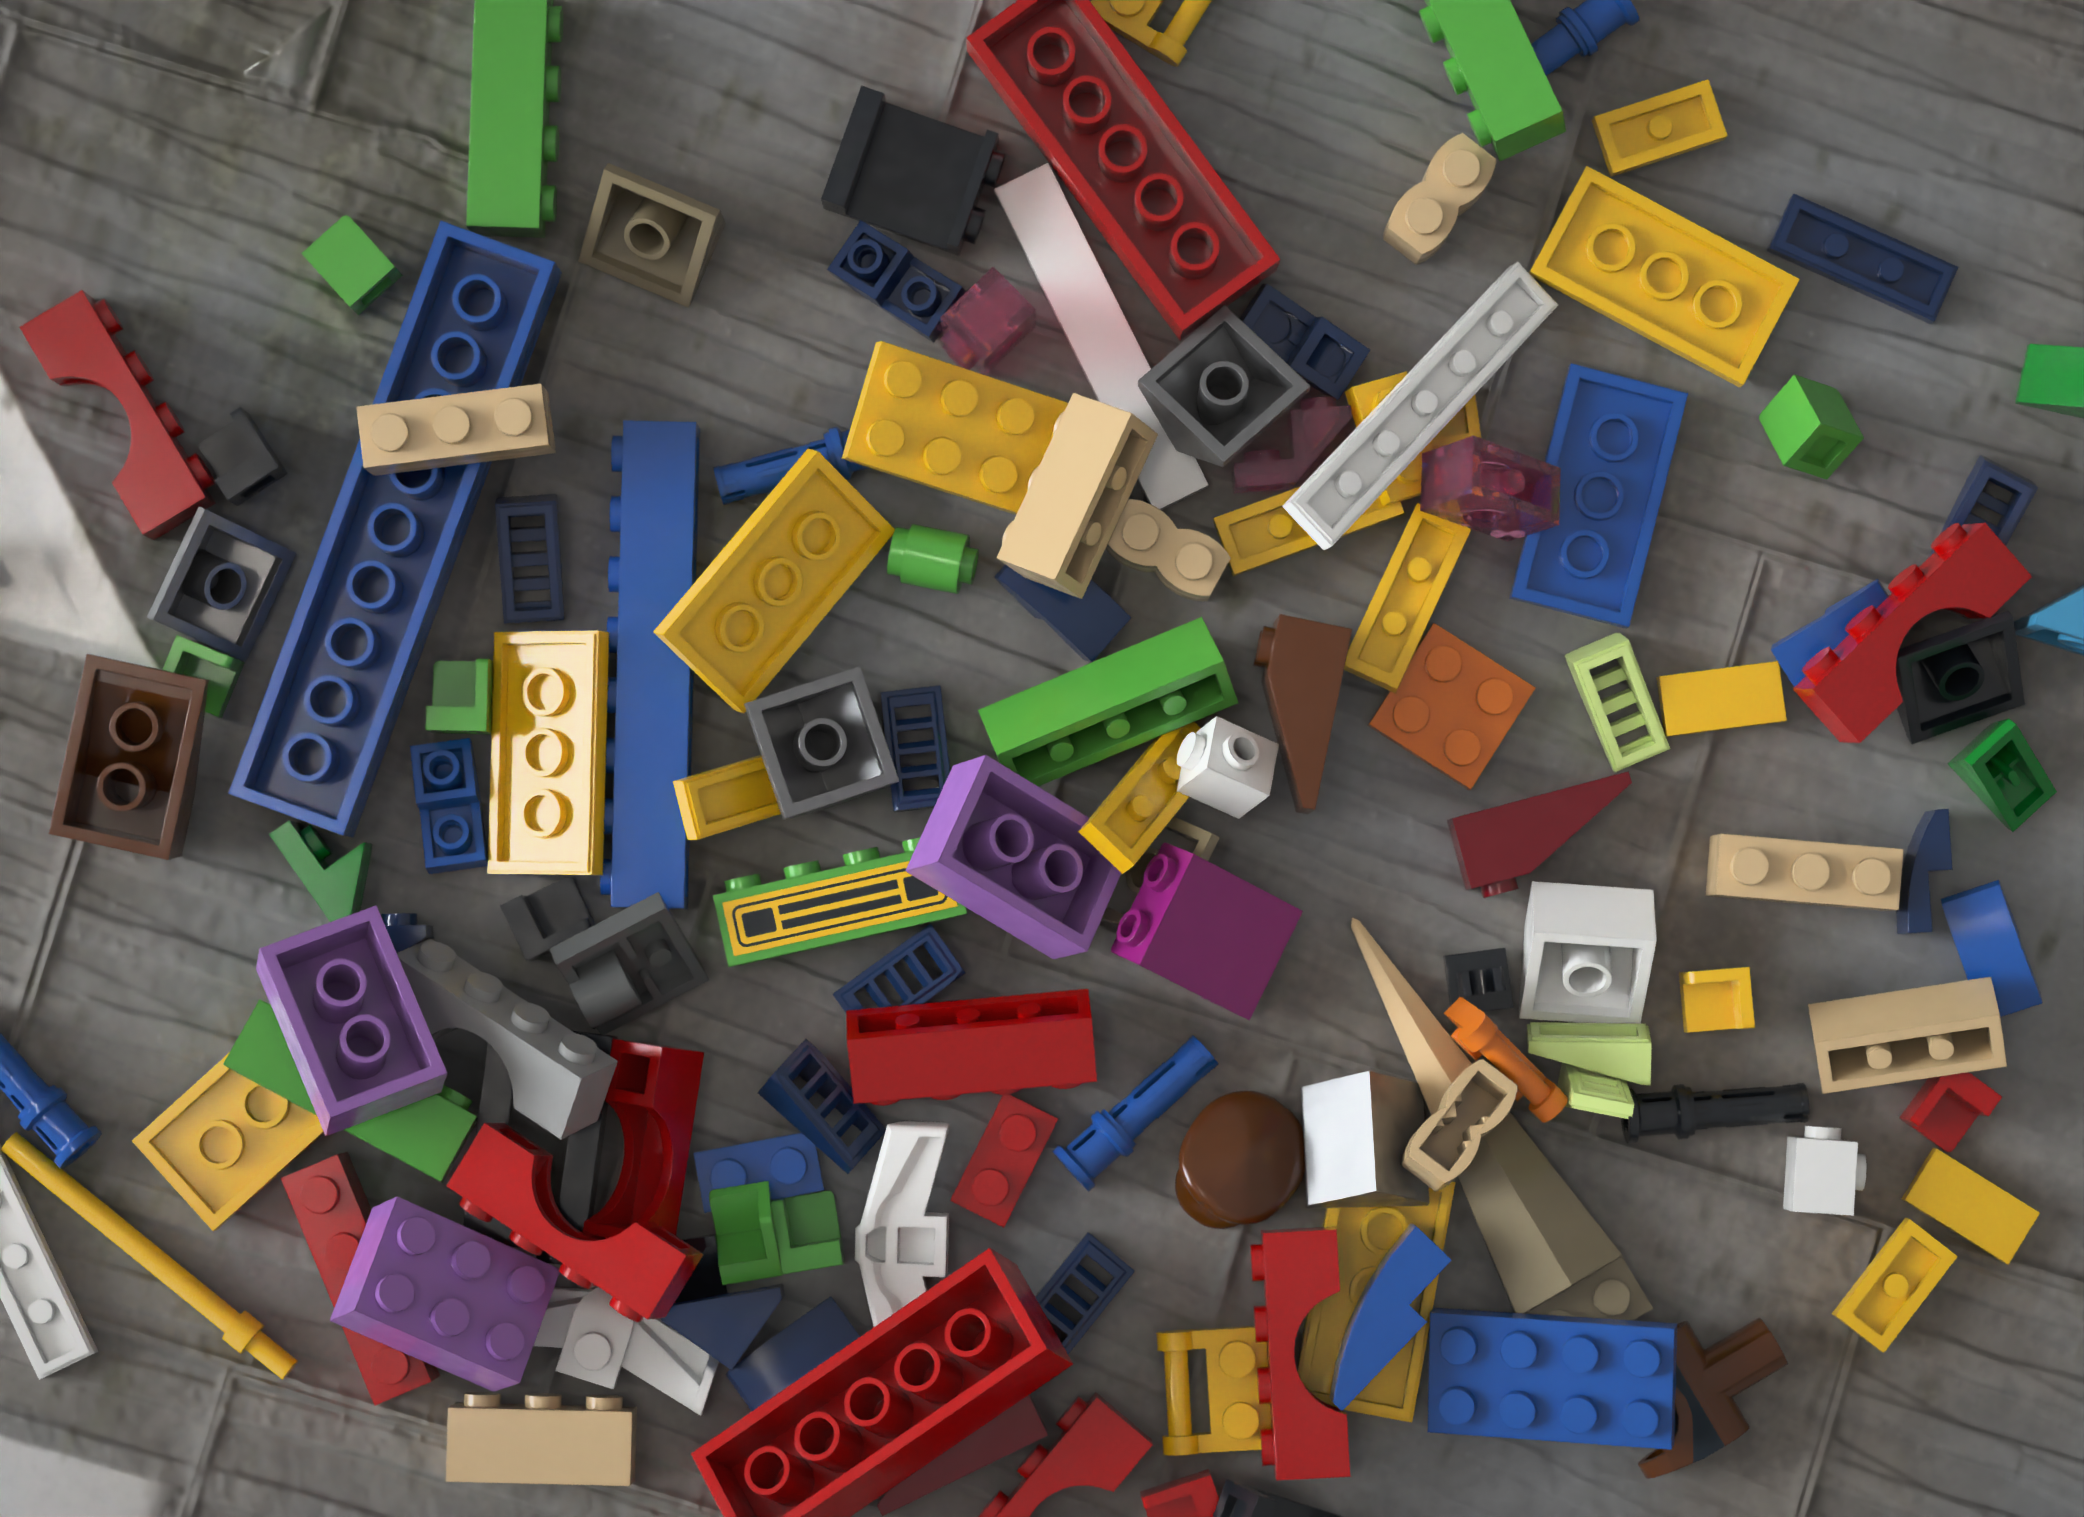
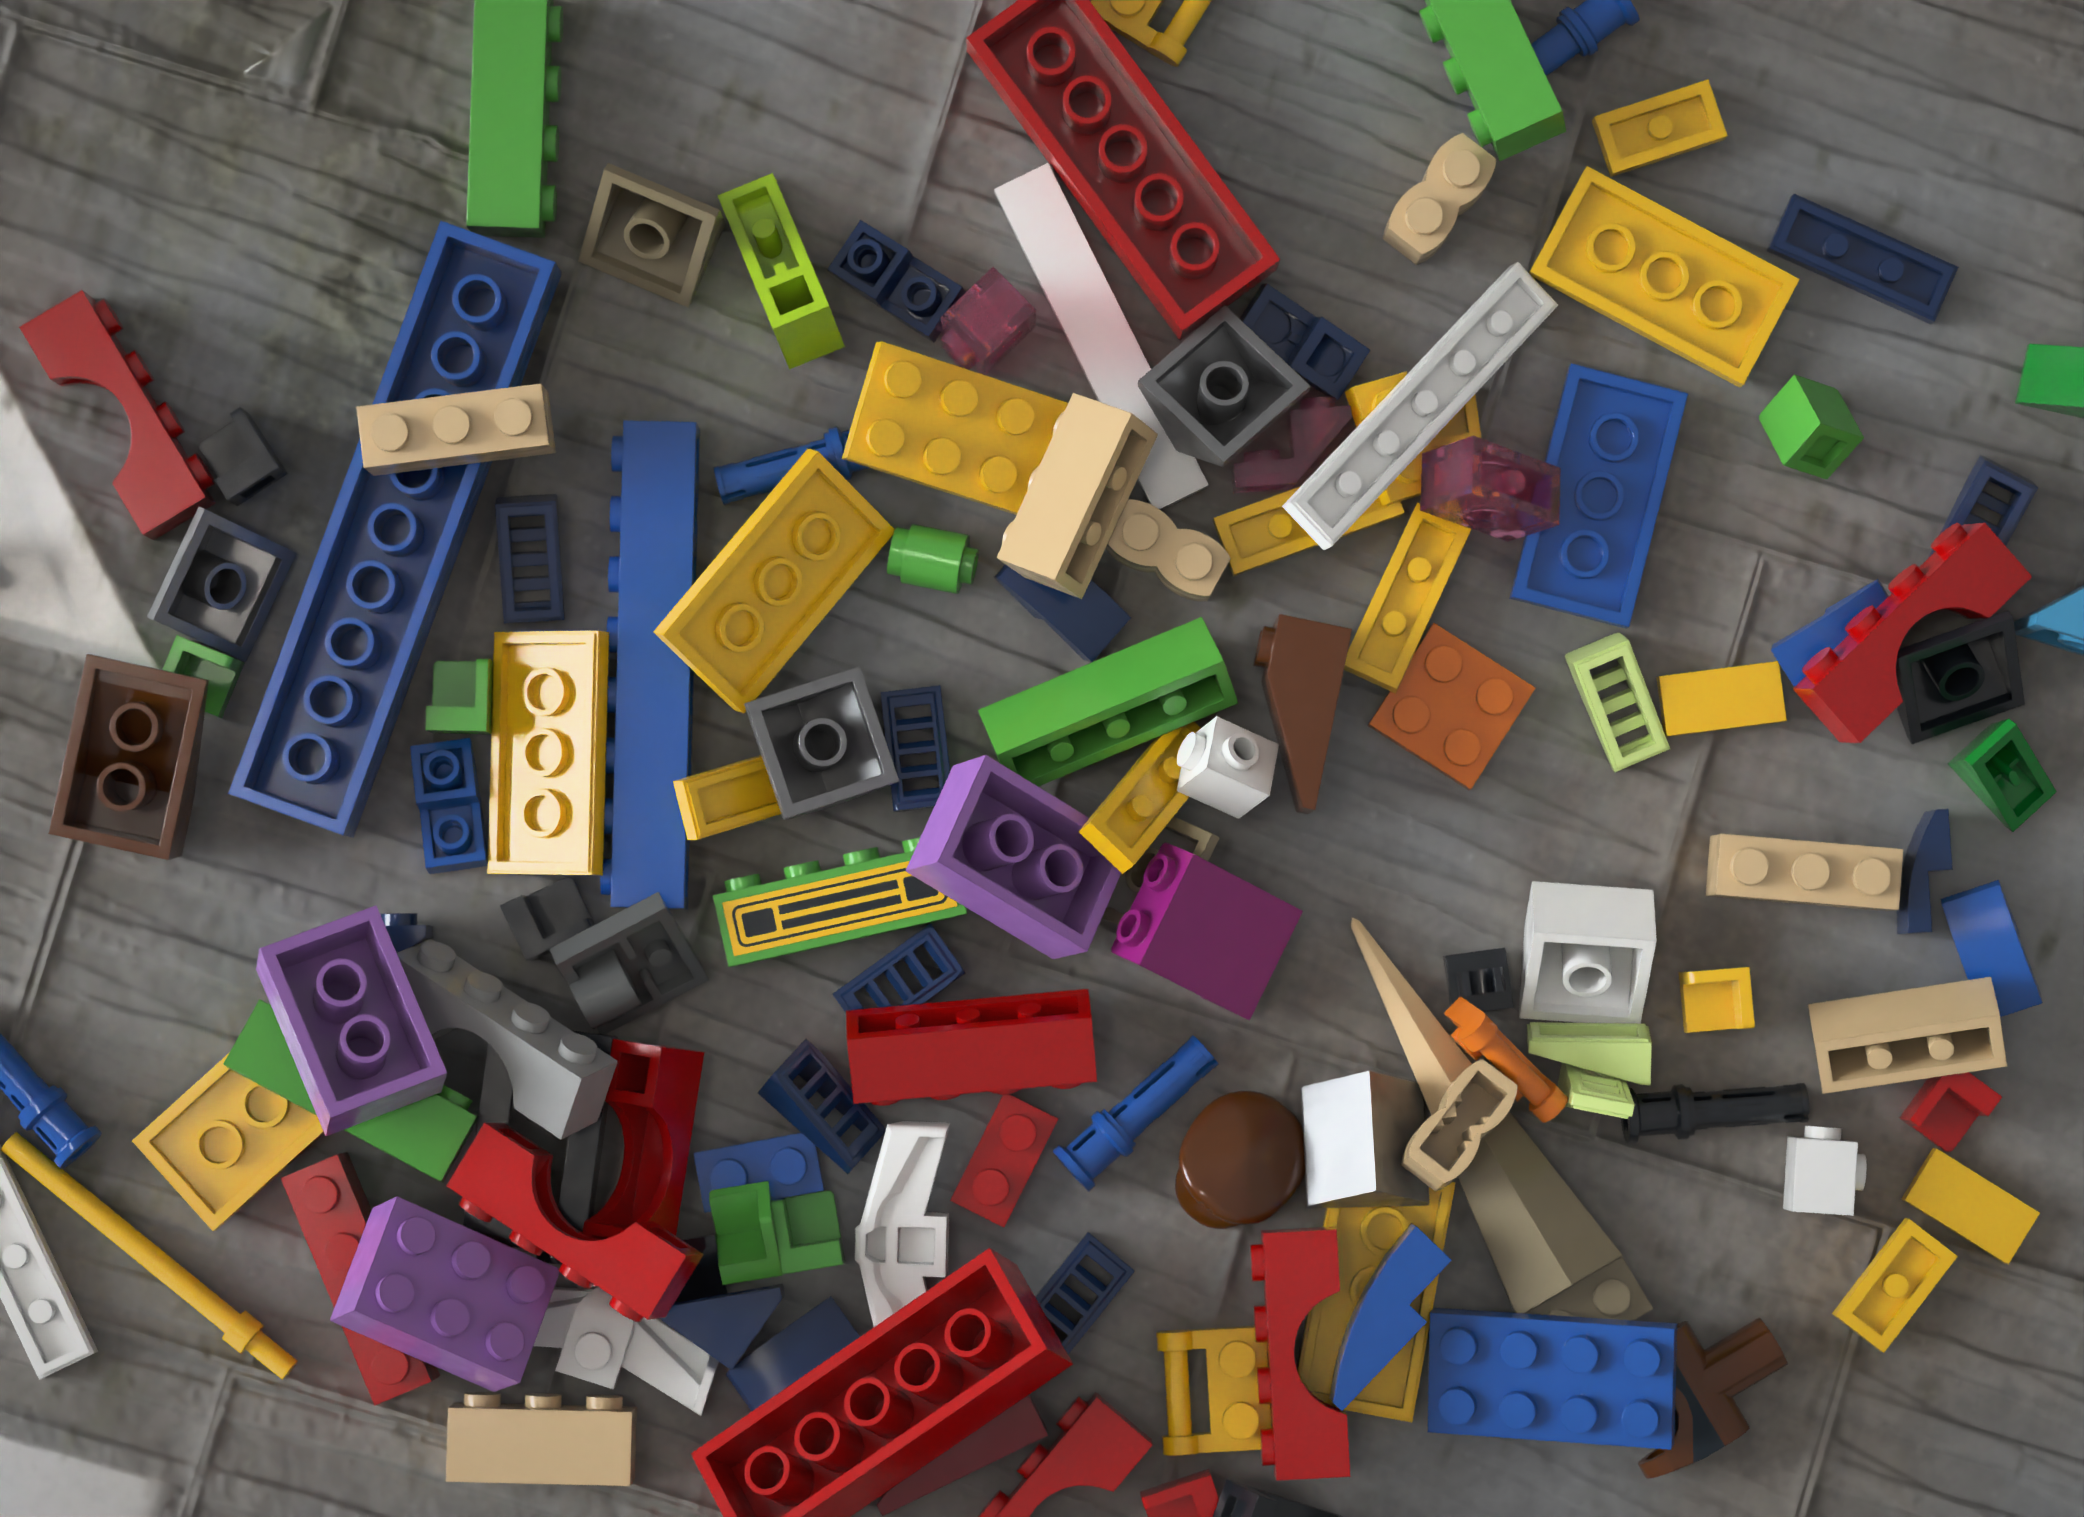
green slope [269,820,372,922] -> none
bright green panel [301,215,403,315] -> none
black panel [821,85,1006,256] -> none
dark red slope [1447,771,1632,898] -> none
none -> lime slope [717,173,845,370]

